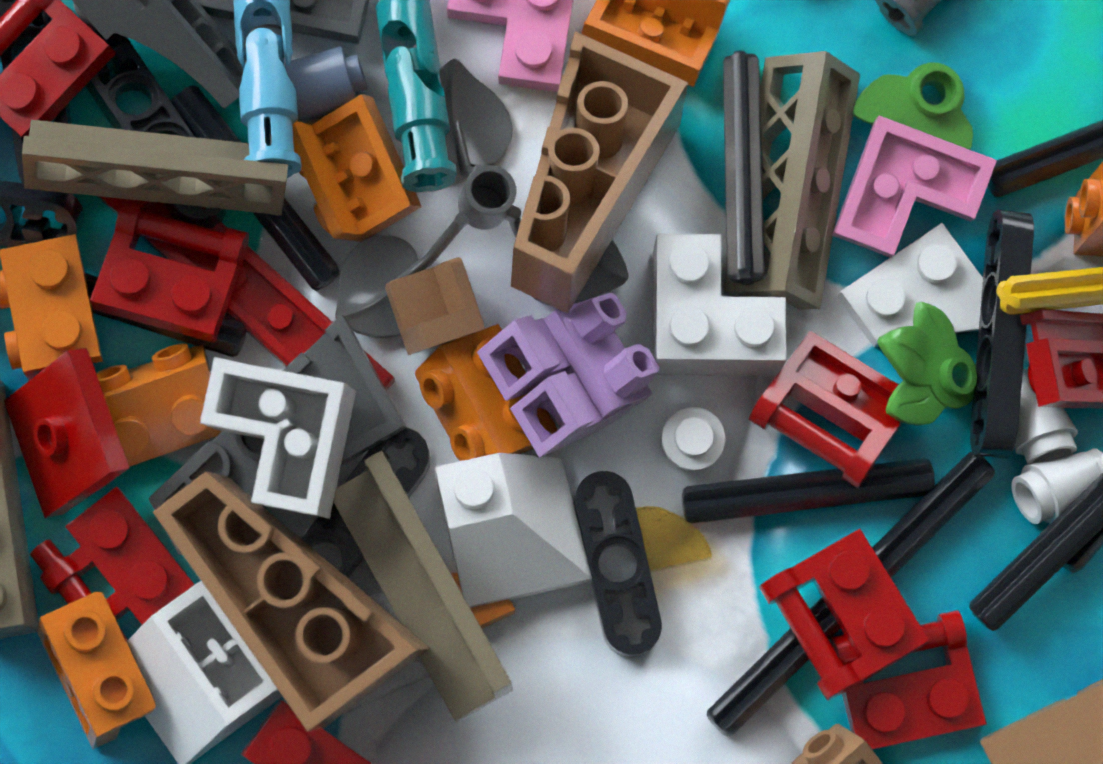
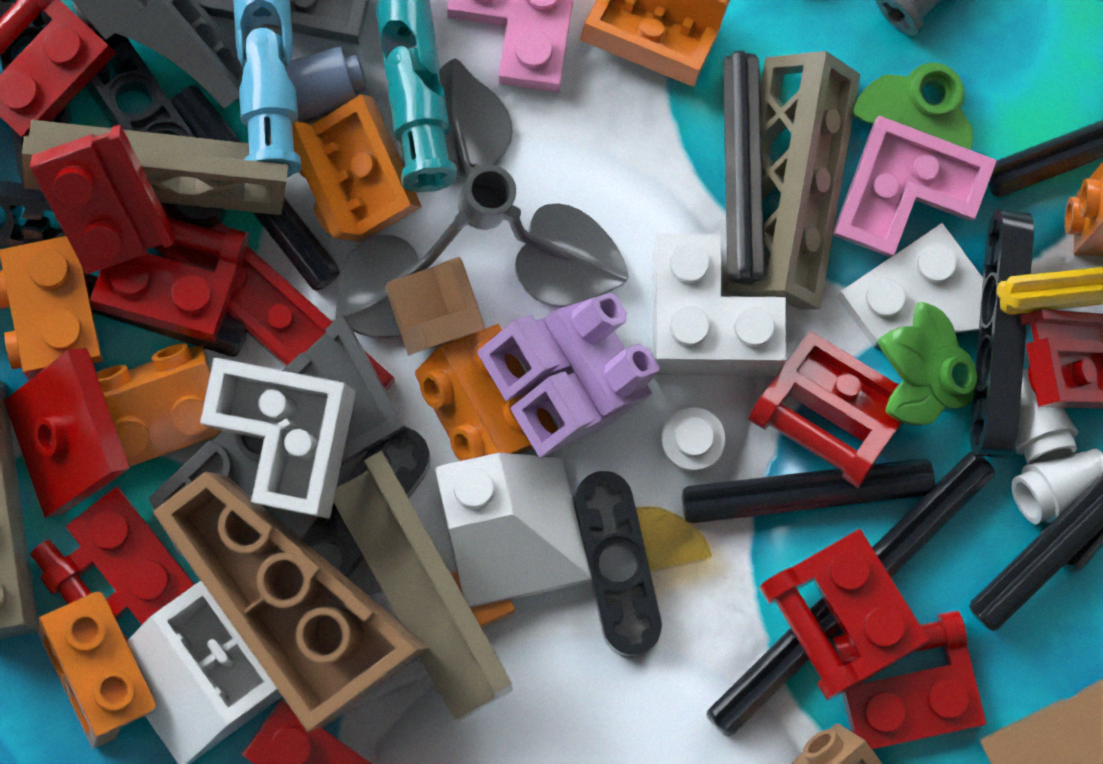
medium nougat wedge [511,31,688,314] -> none
none -> red plate [30,124,175,274]

